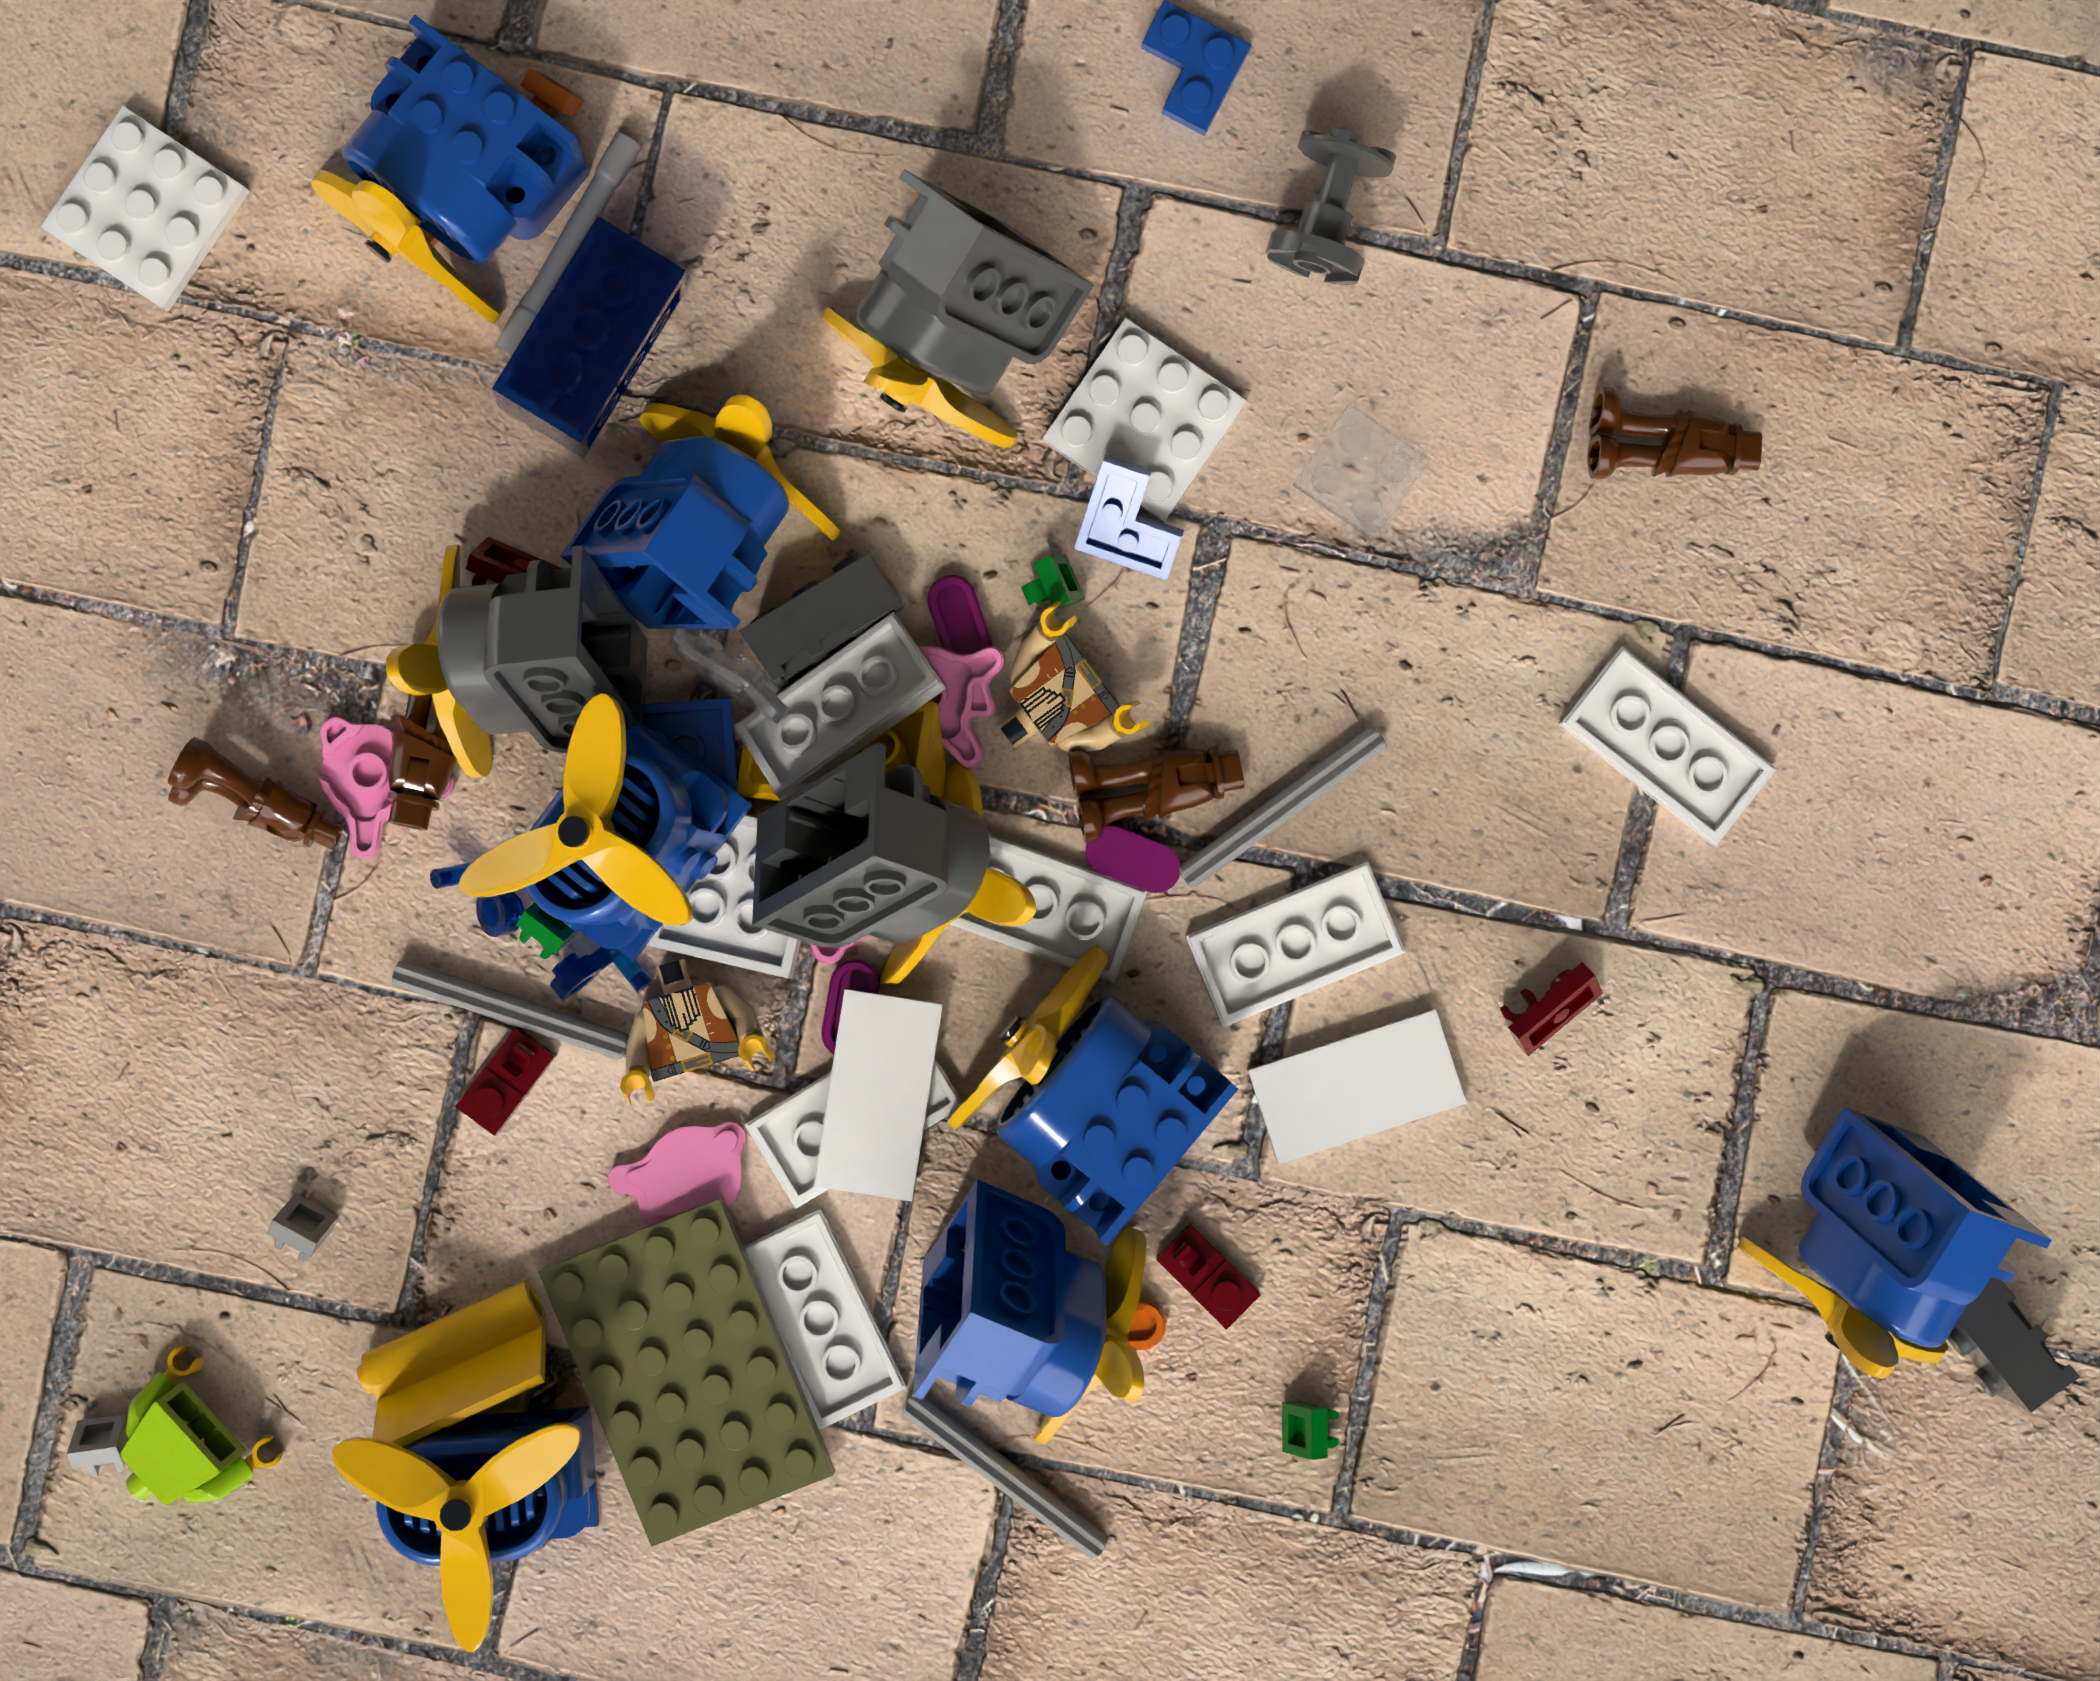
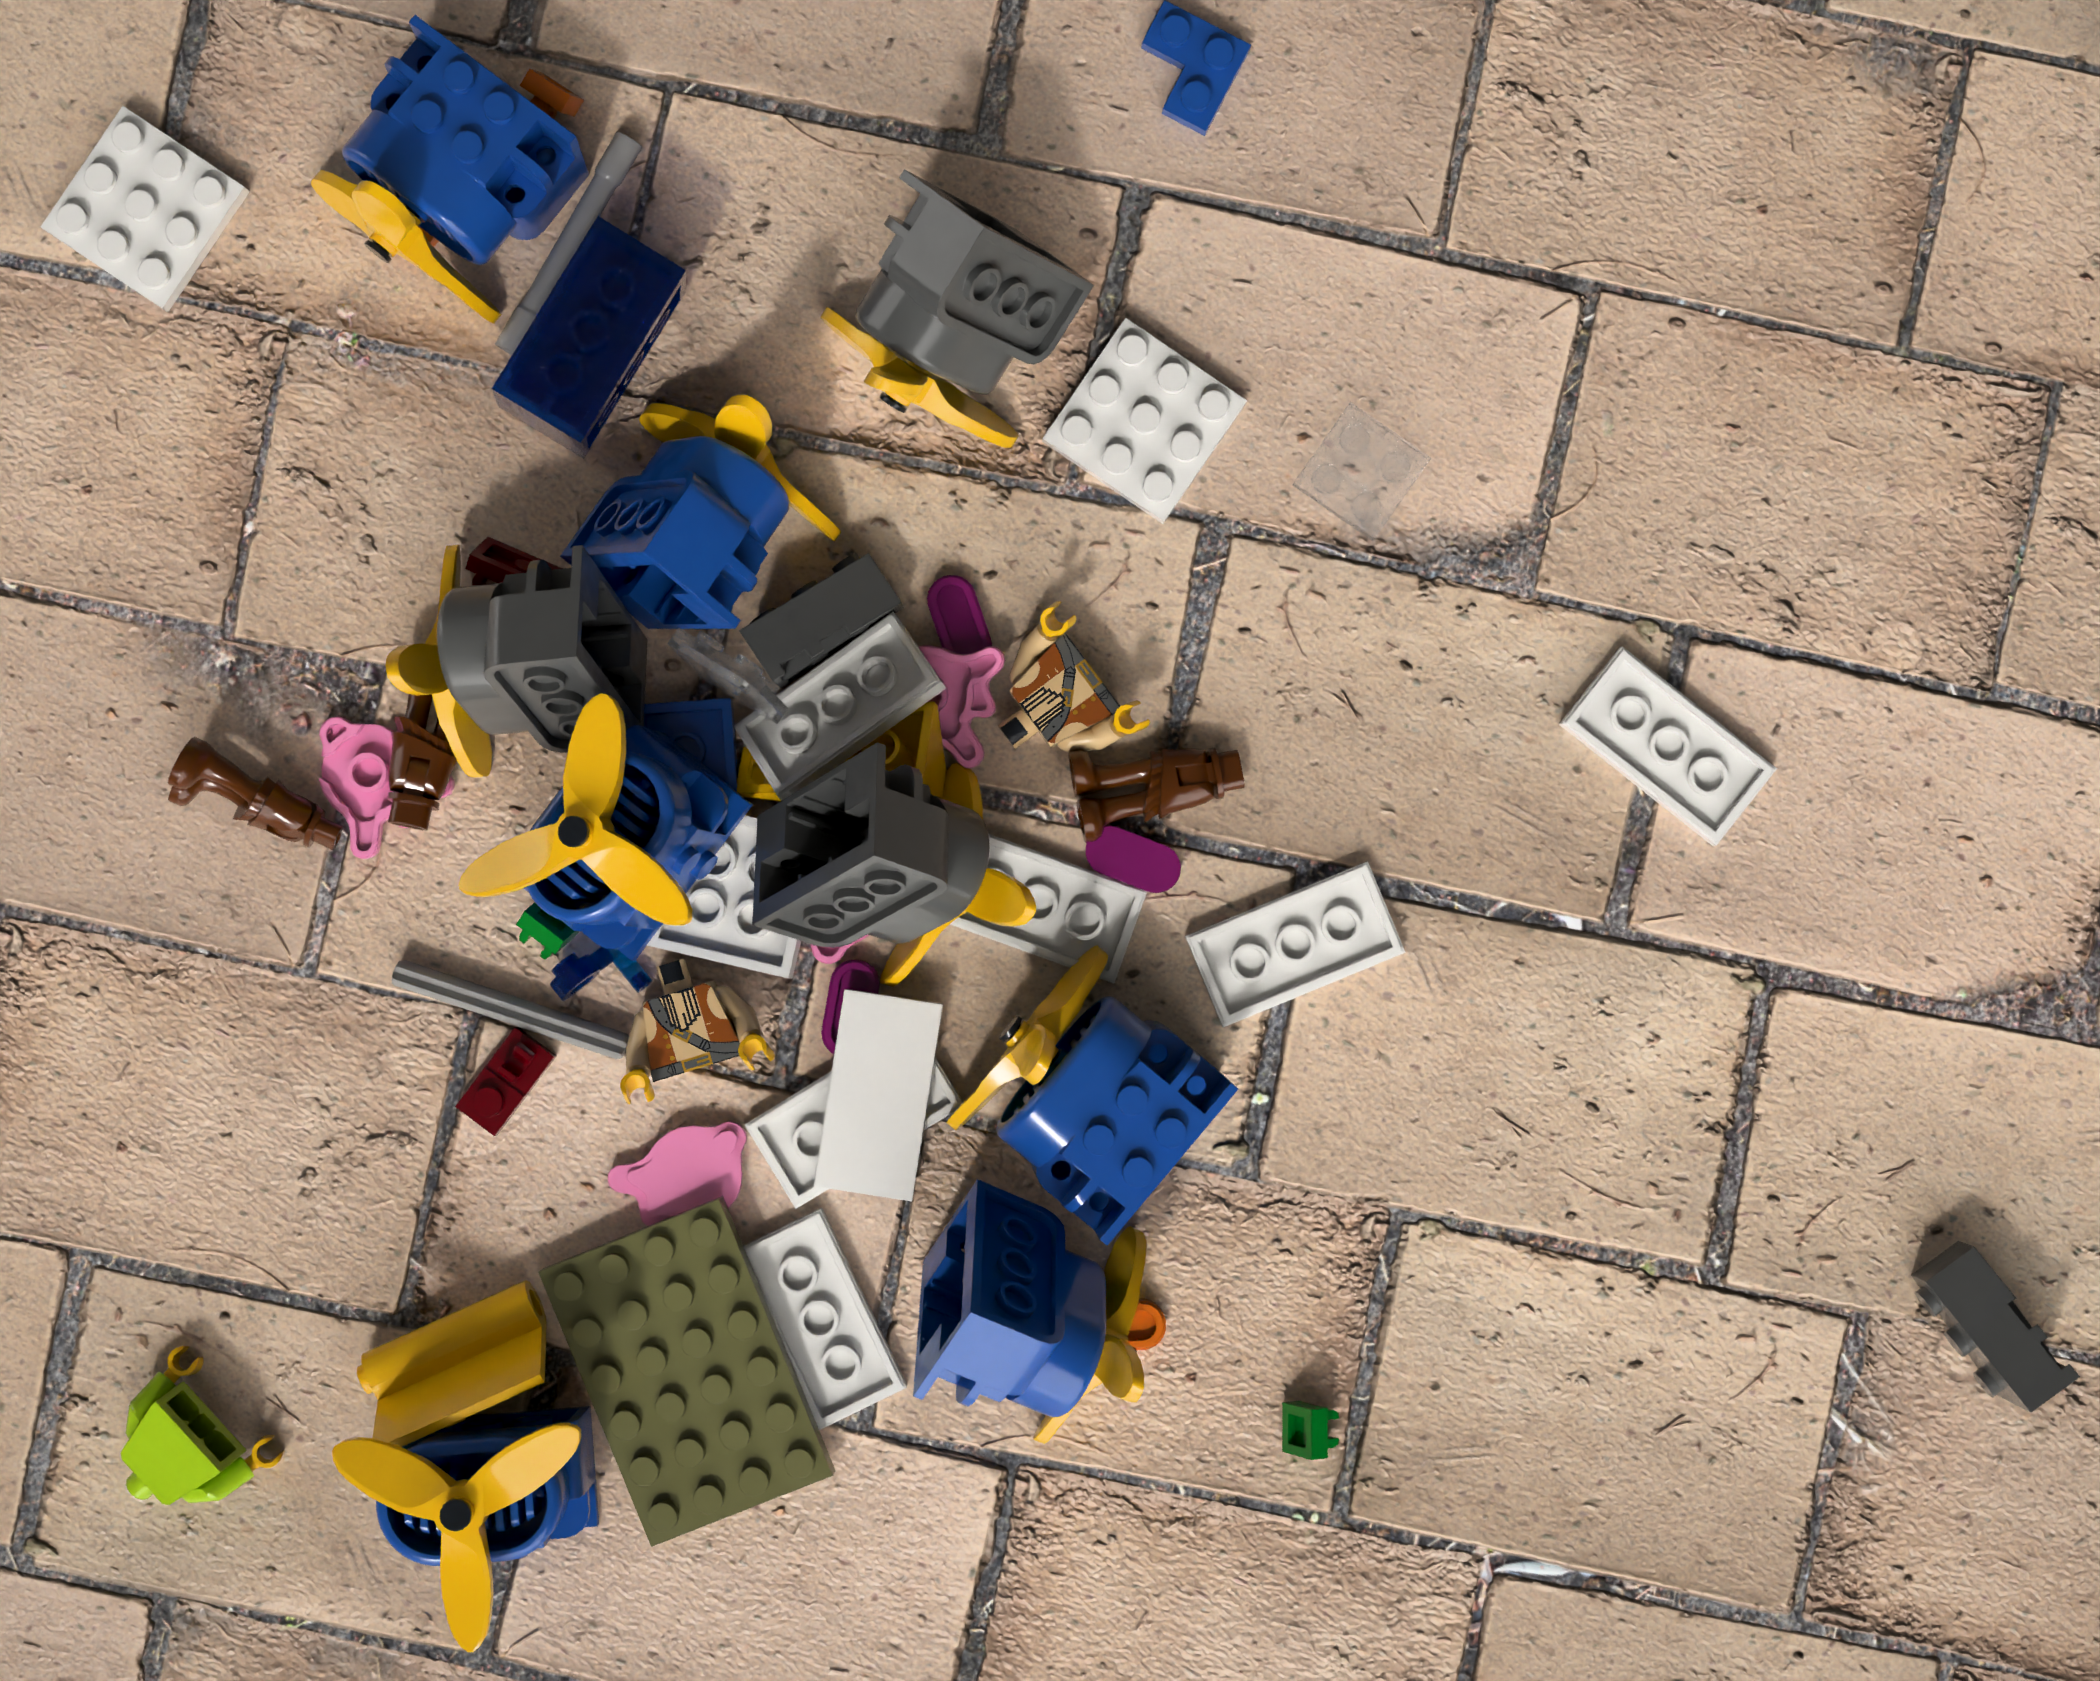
light grey tile [67,1414,129,1476] -> none
light grey tile [267,1193,339,1262] -> none
clear blue plate [430,862,524,937] -> none
light grey axle [902,1394,1108,1559] -> none
green tile [1021,554,1085,608] -> none
plate [1074,454,1184,581] -> none
dark red plate [1156,1223,1261,1330] -> none
light grey axle [1179,727,1386,888] -> none
white tile [1247,1009,1467,1165] -> none
dark grey piece [1265,128,1397,285] -> none
dark red plate [1500,962,1603,1056] -> none
reddish brown piece [1587,386,1762,479] -> none
blue brick [1737,1107,2052,1378] -> none

